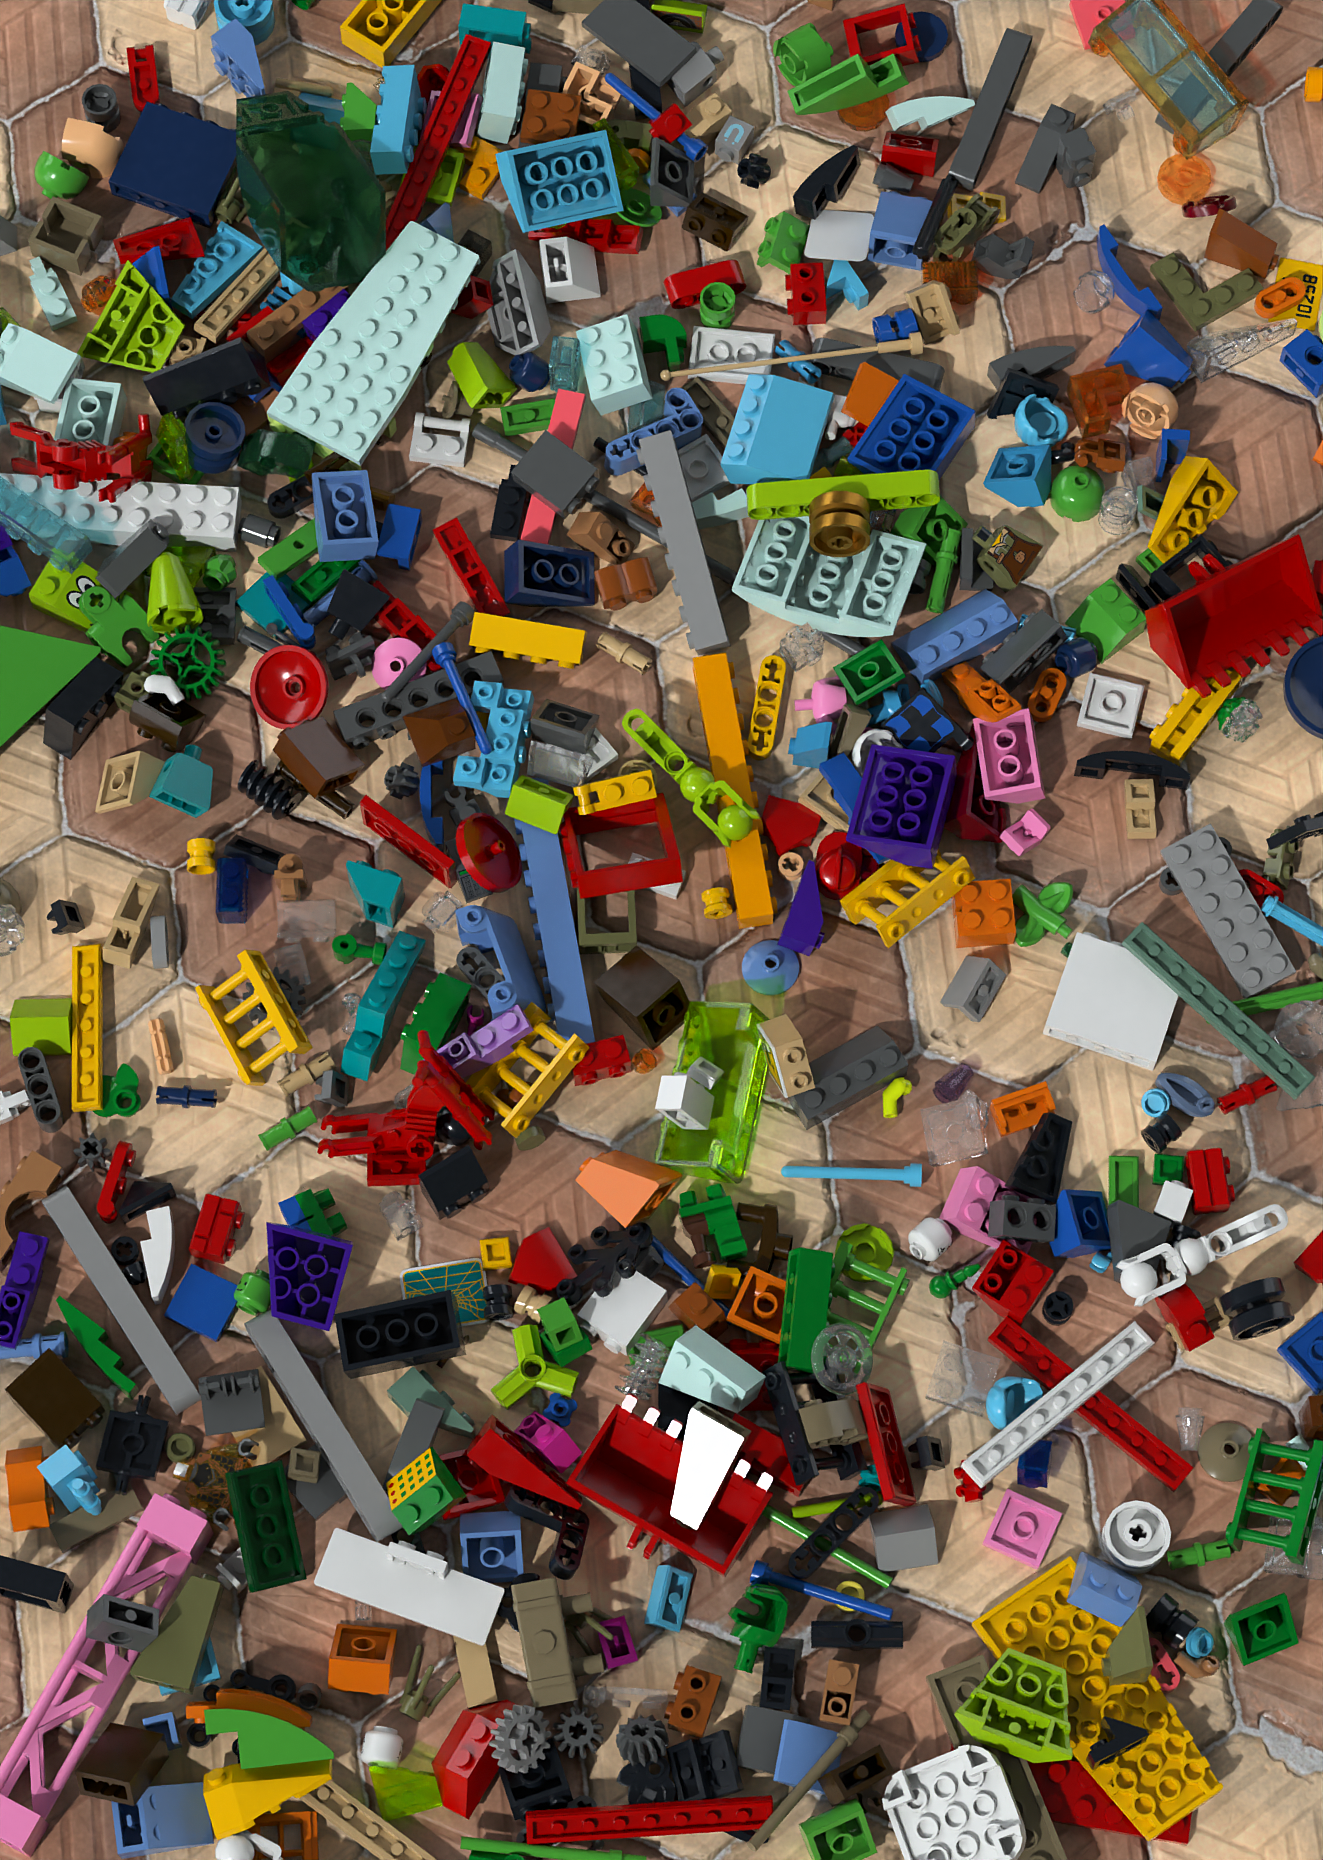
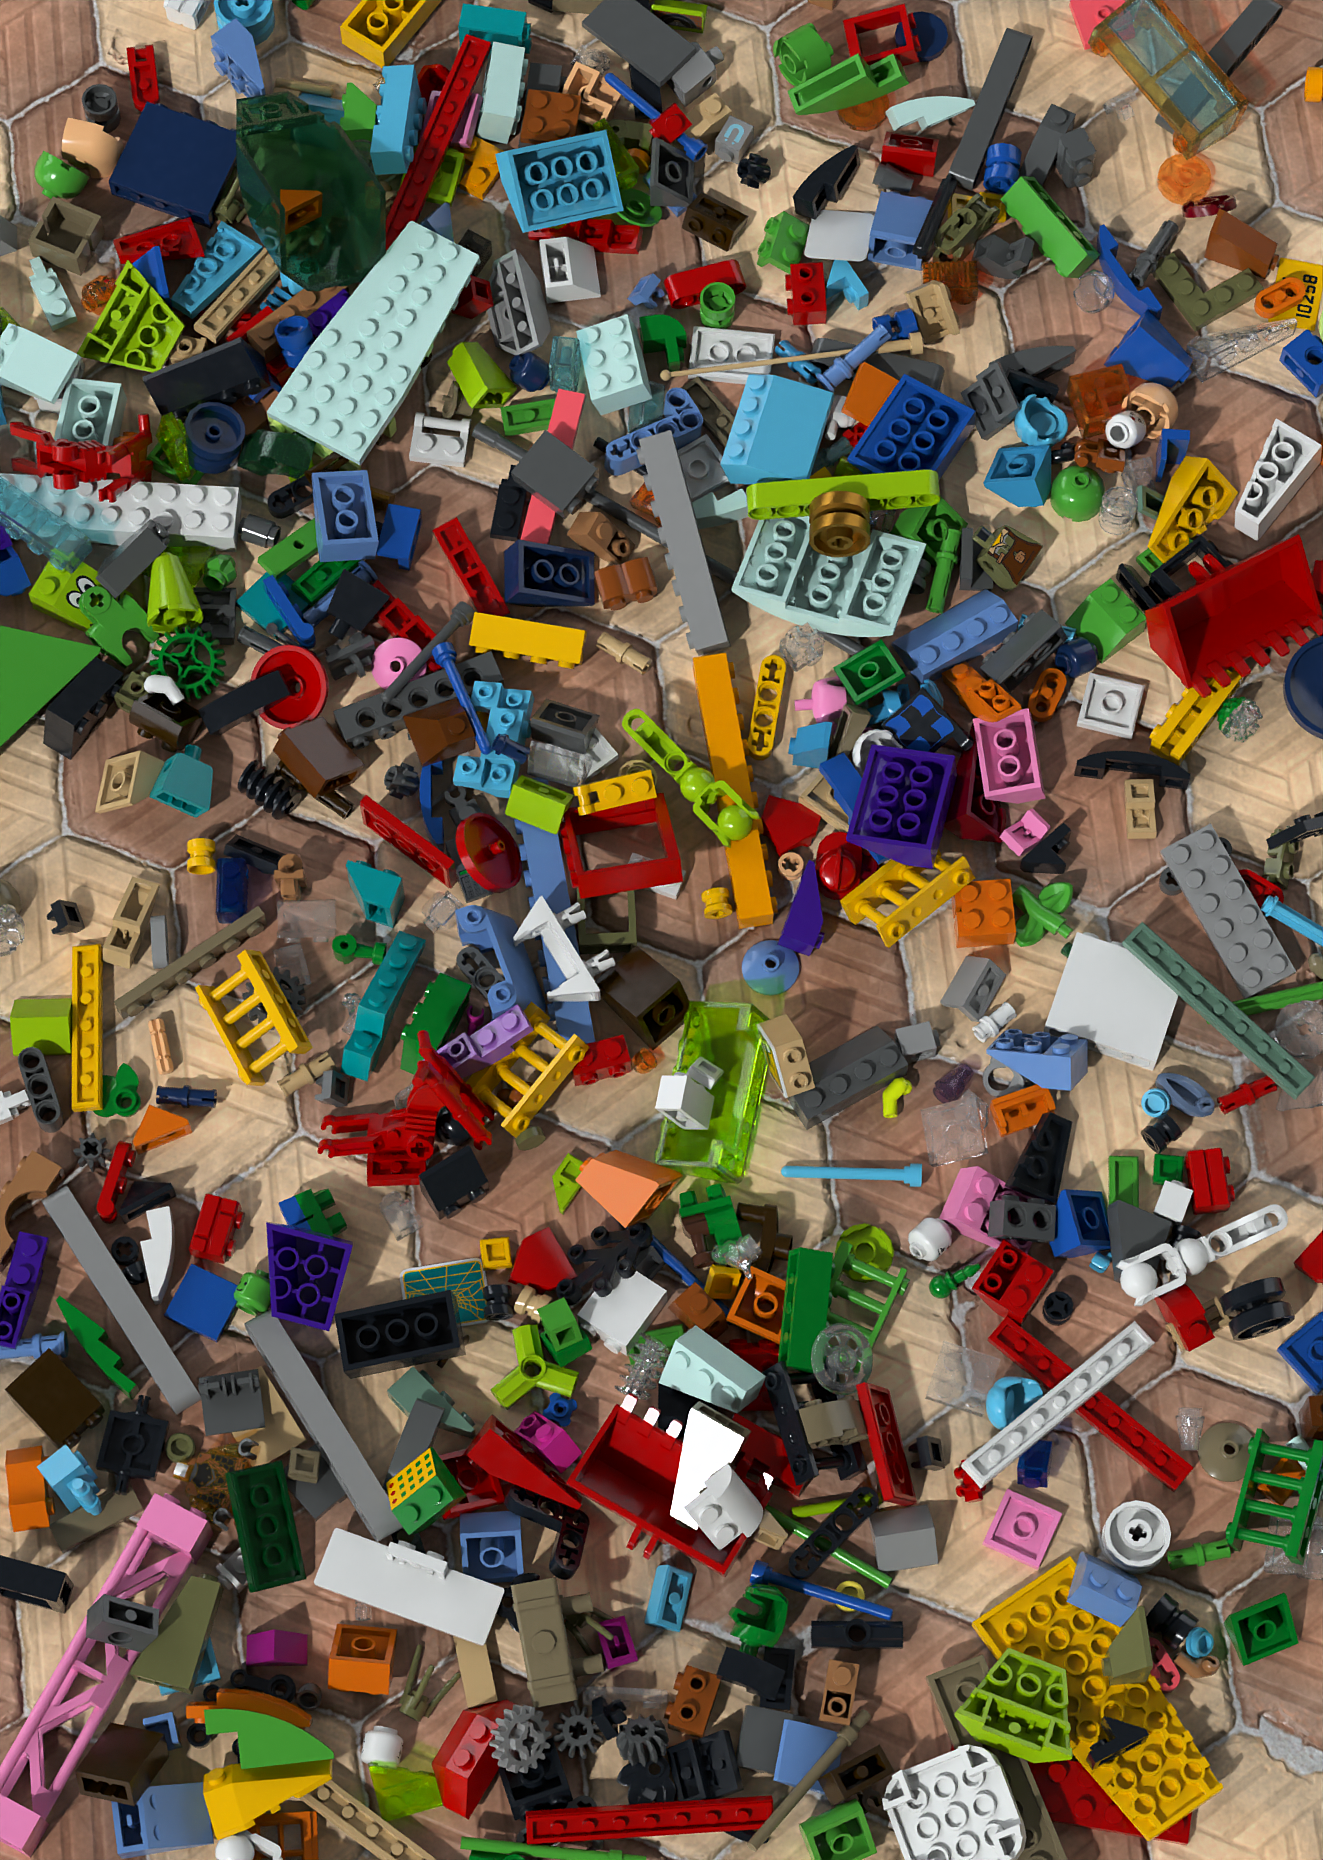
bright green pin [258,1106,318,1151] -> none
teal plate [859,1465,881,1492] -> none
none -> dark tan plate [114,906,267,1019]
none -> orange slope [133,1105,192,1155]
none -> black slope [198,670,292,735]
none -> magenta slope [246,1629,308,1667]
none -> blue wheel [274,316,315,368]
none -> orange slope [279,189,323,236]
none -> dark blue pin [492,734,530,764]
none -> white hose [513,896,616,1002]
none -> lime tile [552,1153,583,1215]
none -> black tile [592,1695,627,1741]
none -> medium blue tile [627,273,665,309]
none -> white brick [684,1463,763,1551]
none -> clear animal [711,1233,763,1280]
none -> black slope [716,1646,785,1701]
none -> tan slope [751,1509,788,1550]
none -> medium blue pin [816,324,892,393]
none -> light grey brick [894,1021,940,1063]
none -> dark grey slope [961,362,1021,440]
none -> white pin [972,1002,1017,1043]
none -> light grey piece [982,1057,1026,1098]
none -> blue wheel [983,143,1022,194]
none -> medium blue slope [986,1029,1088,1091]
none -> bright green brick [1000,176,1100,278]
none -> black slope [1020,822,1071,874]
none -> white head [1105,410,1146,449]
none -> dark grey pin [1128,220,1179,287]
none -> white wedge [1234,419,1322,541]

